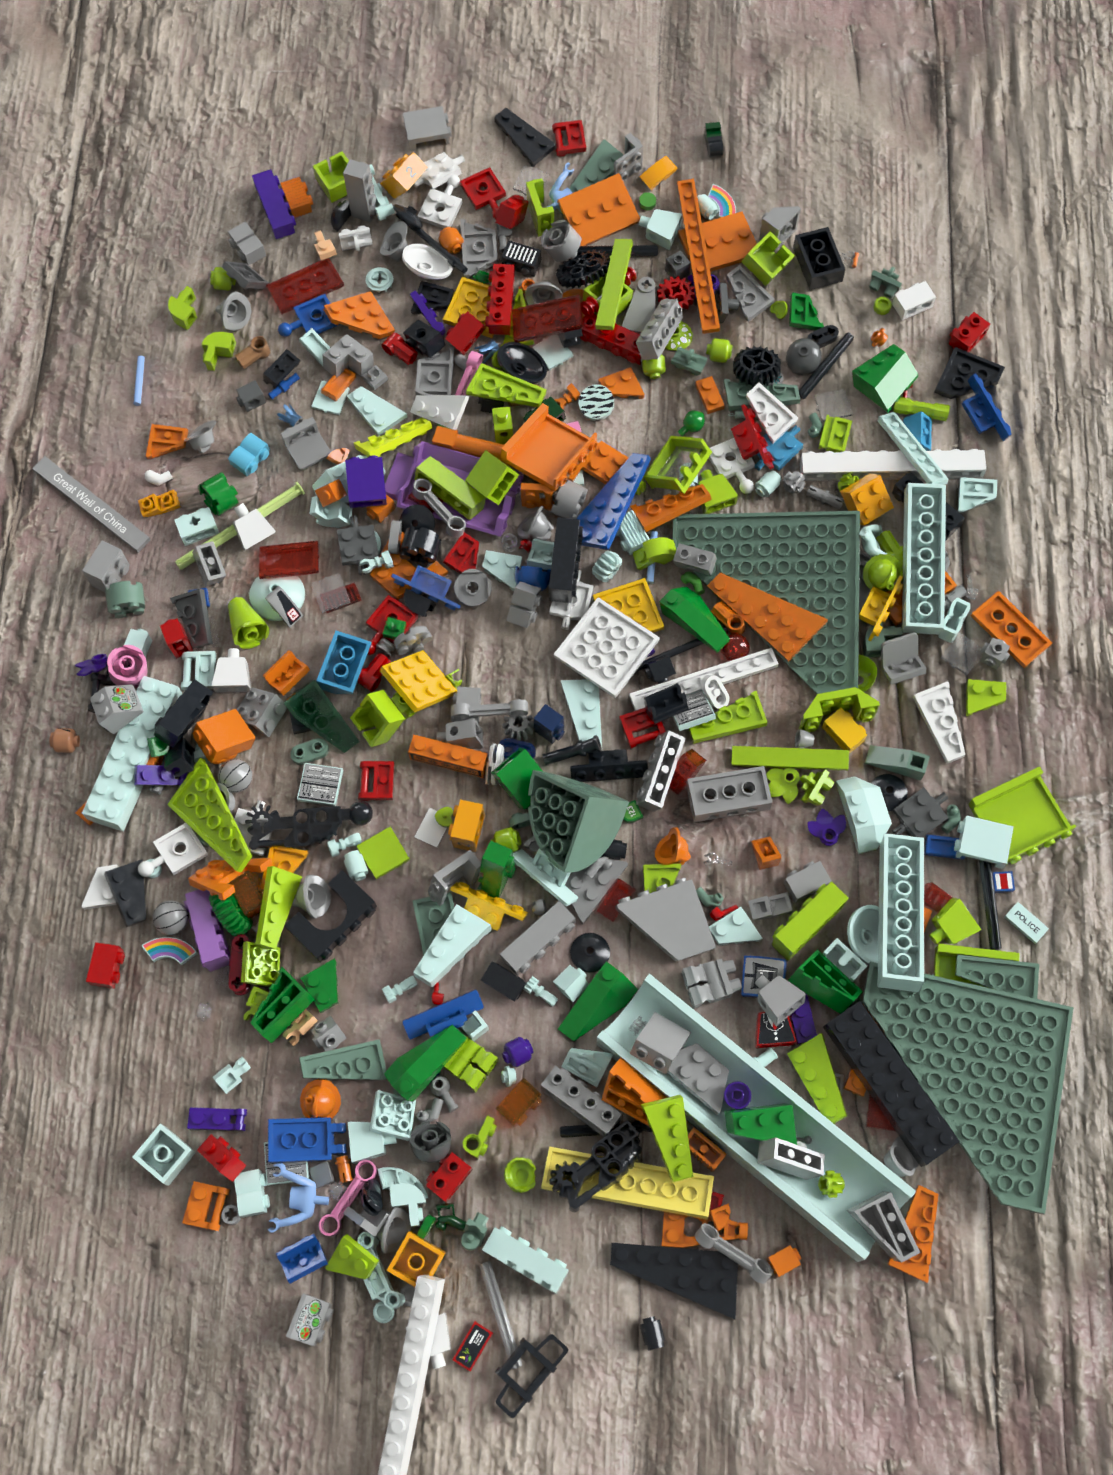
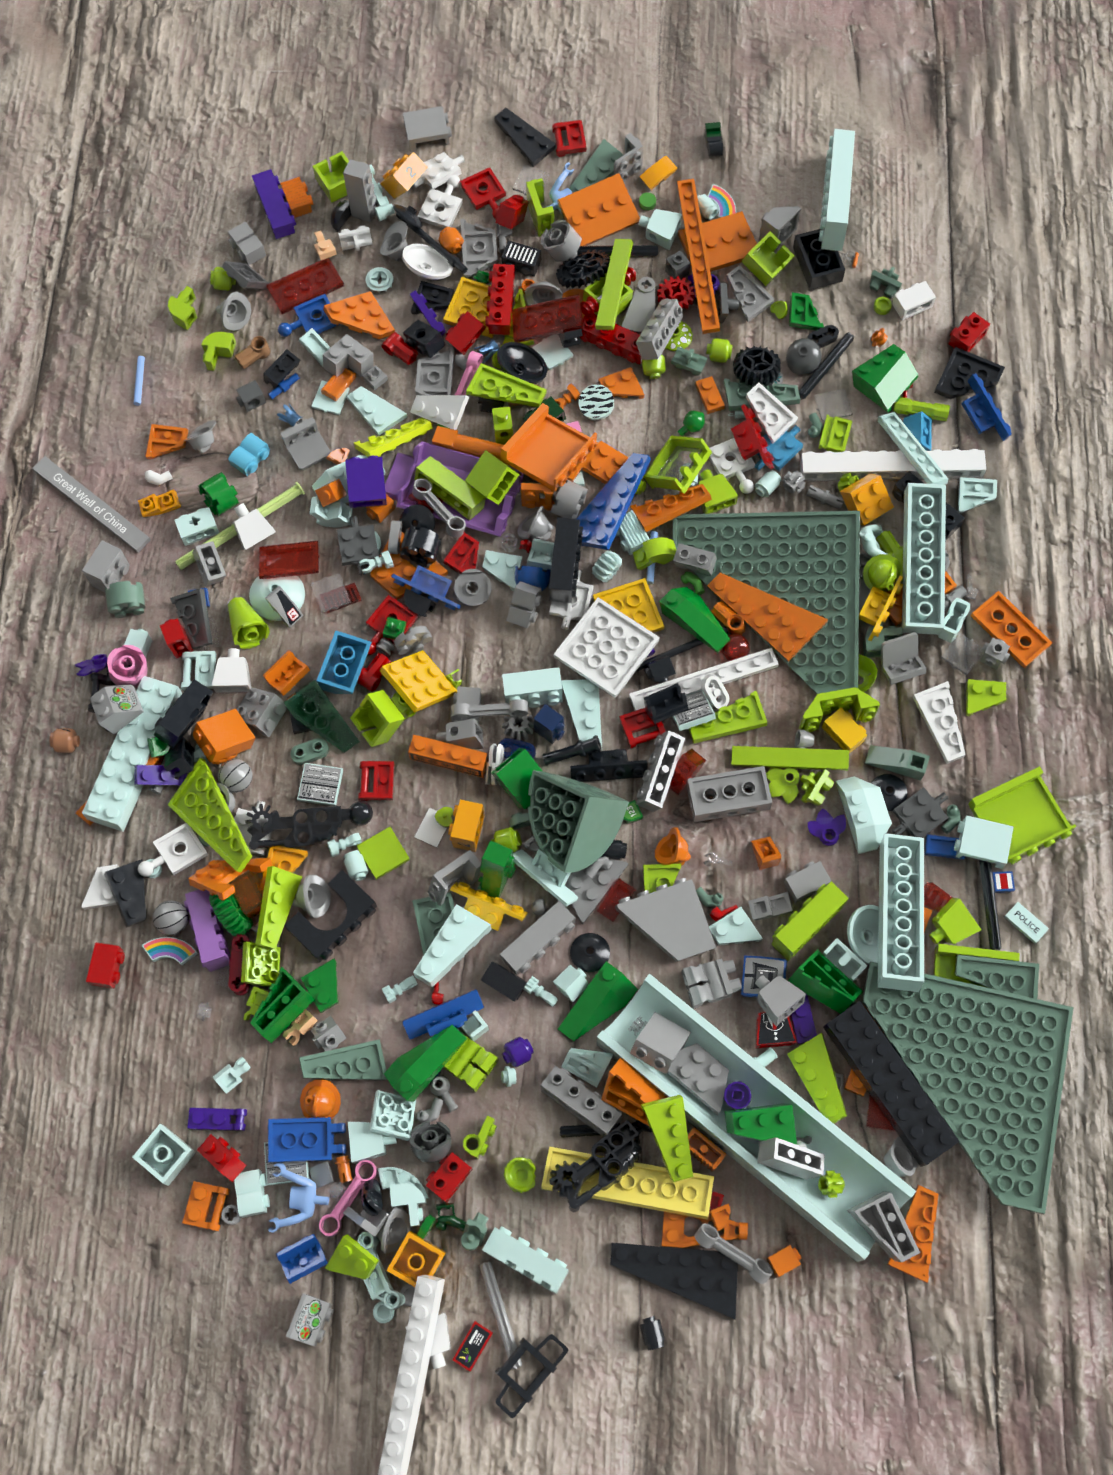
clear orange brick [496,1078,542,1128] -> none
none -> light aqua brick [502,667,563,708]
none -> light aqua brick [819,129,855,251]

